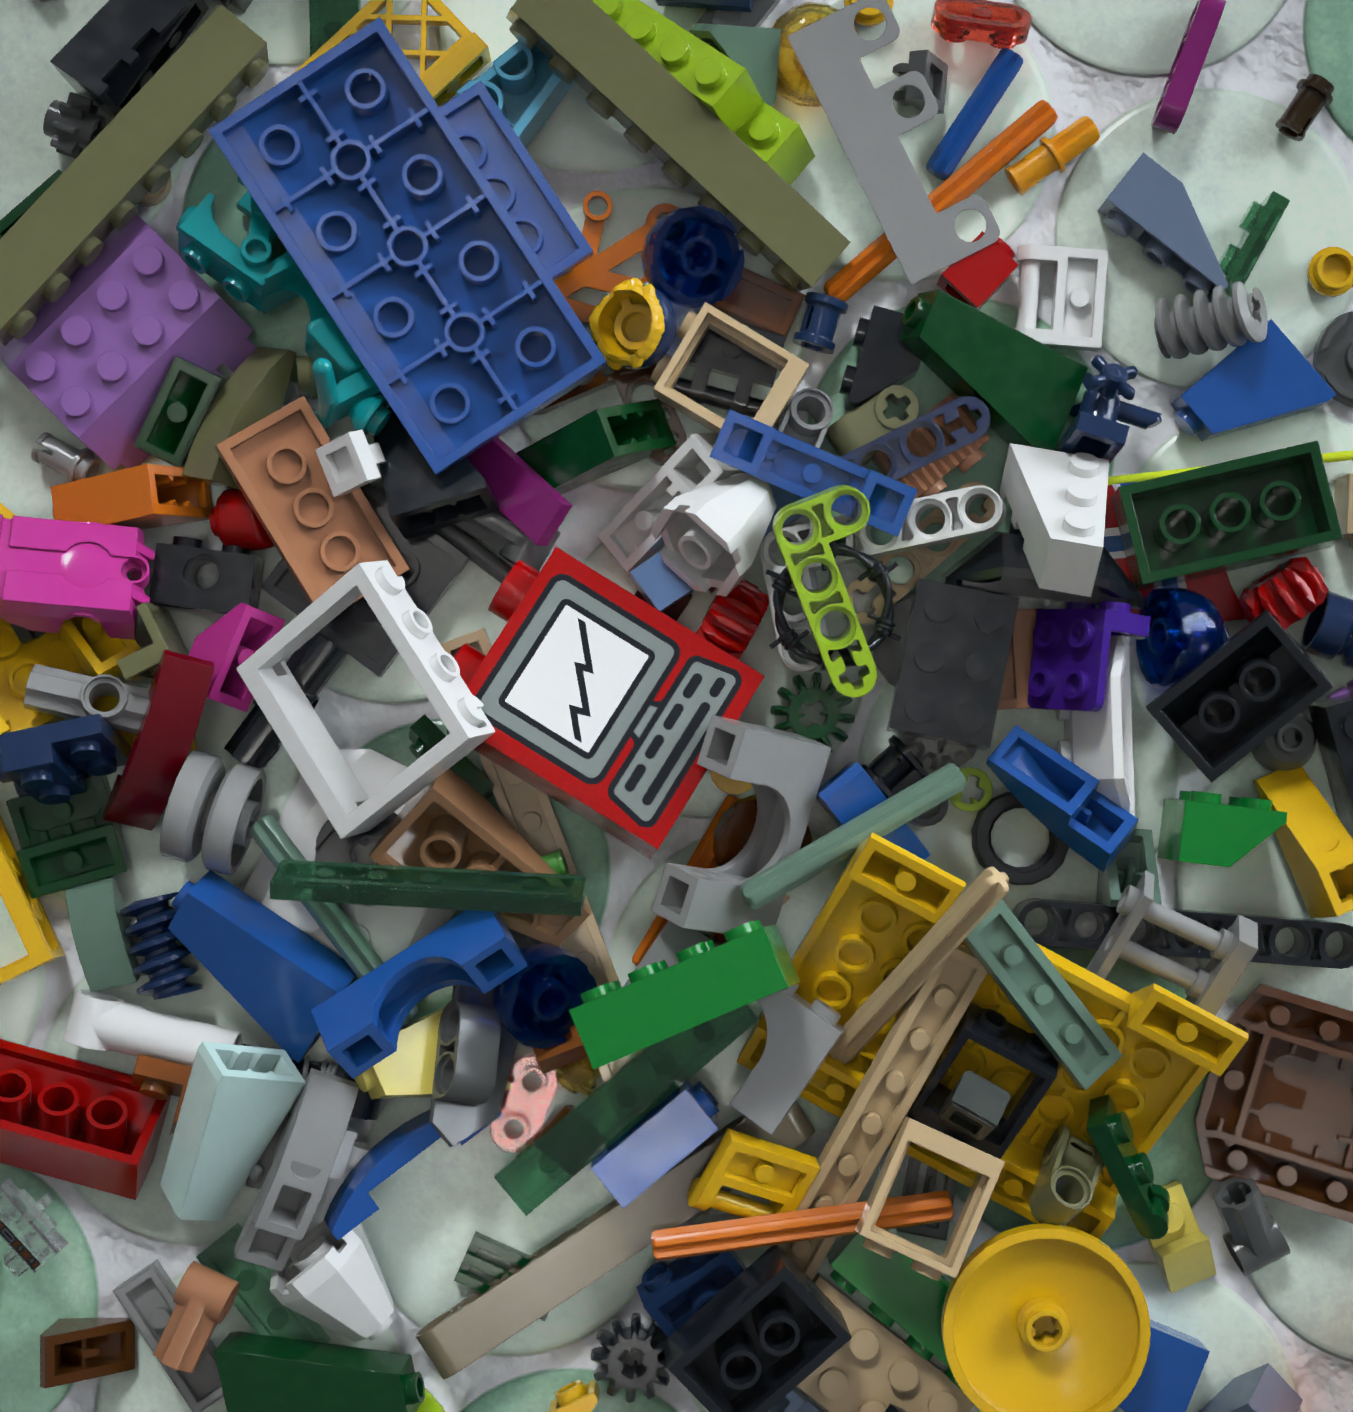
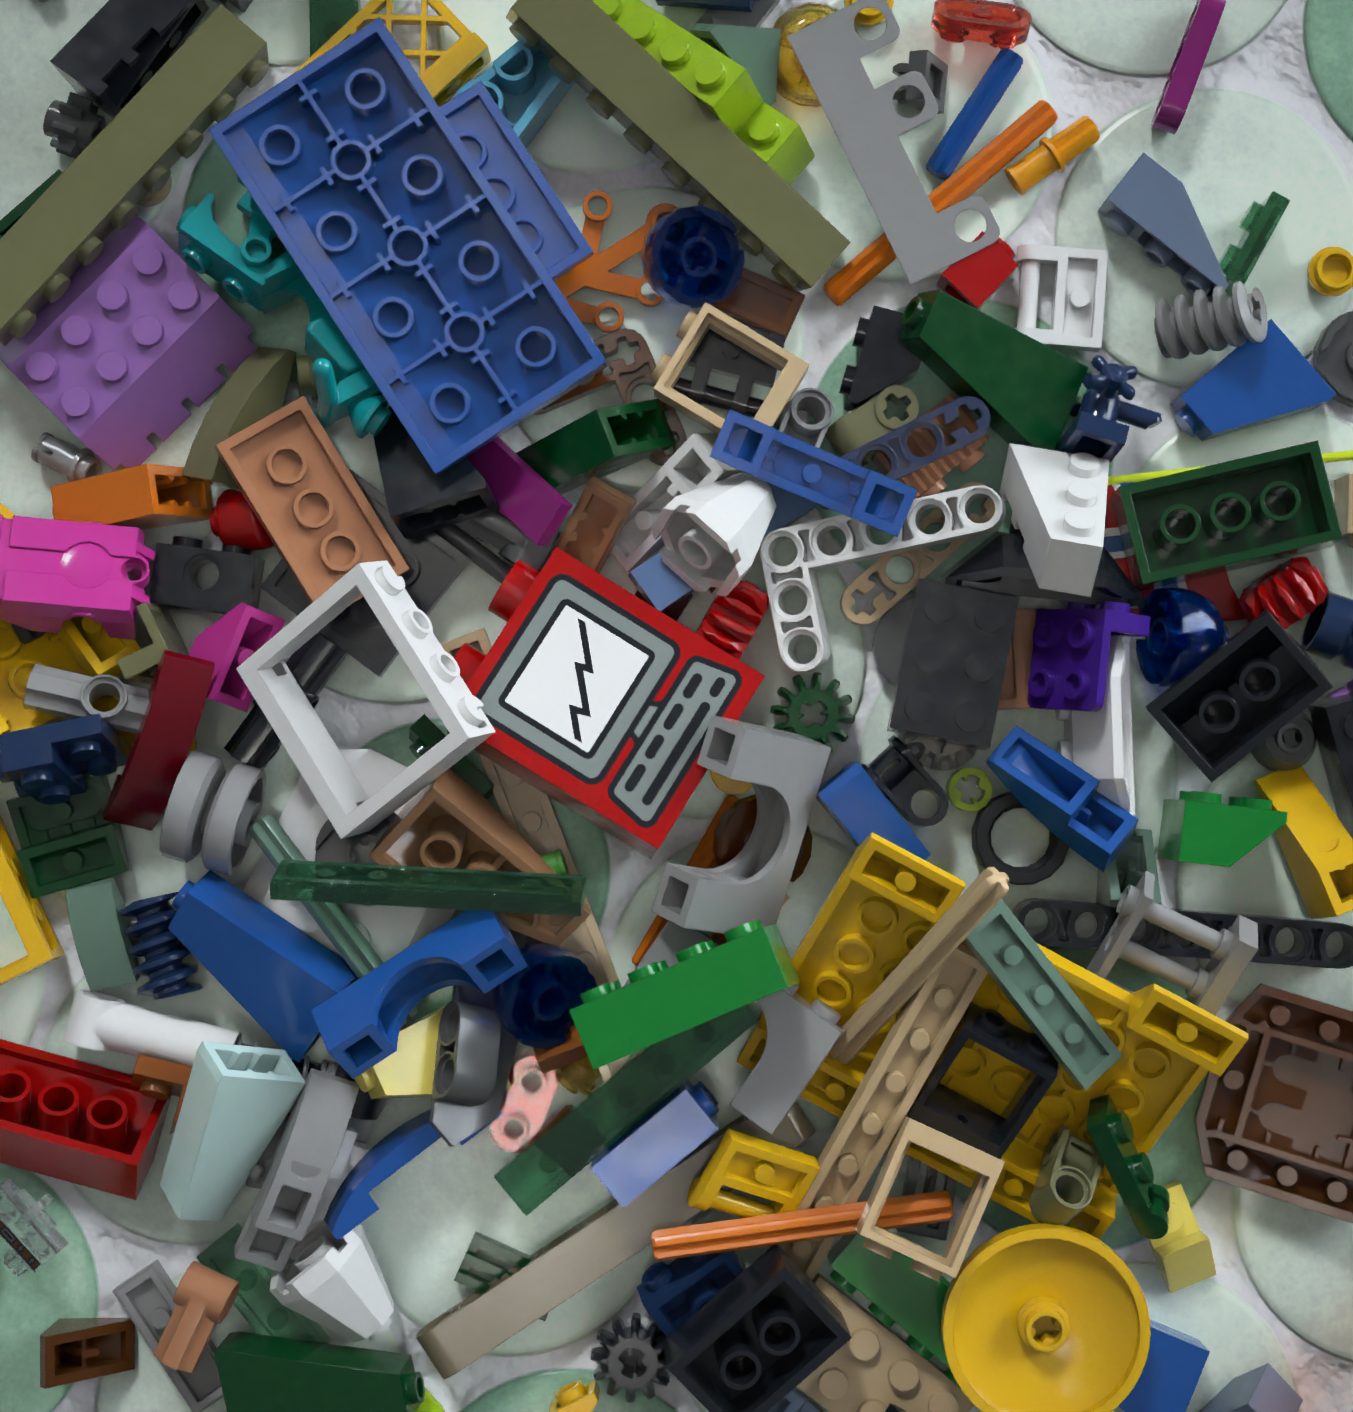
dark green slope [134,356,225,467] -> none
white tile [315,429,386,497] -> none
yellow hair [588,278,677,370] -> none
sand green axle [740,763,966,910] -> none
black piece [765,541,901,671] -> none
lime beam [772,484,877,698] -> none
dark blue bush [793,292,849,354] -> none
pearl dark grey slope [937,1070,1010,1141] -> none
dark grey piece [1213,1176,1290,1276] -> none
dark brown pin [1275,73,1334,141] -> none
none -> medium nougat plate [553,476,637,574]

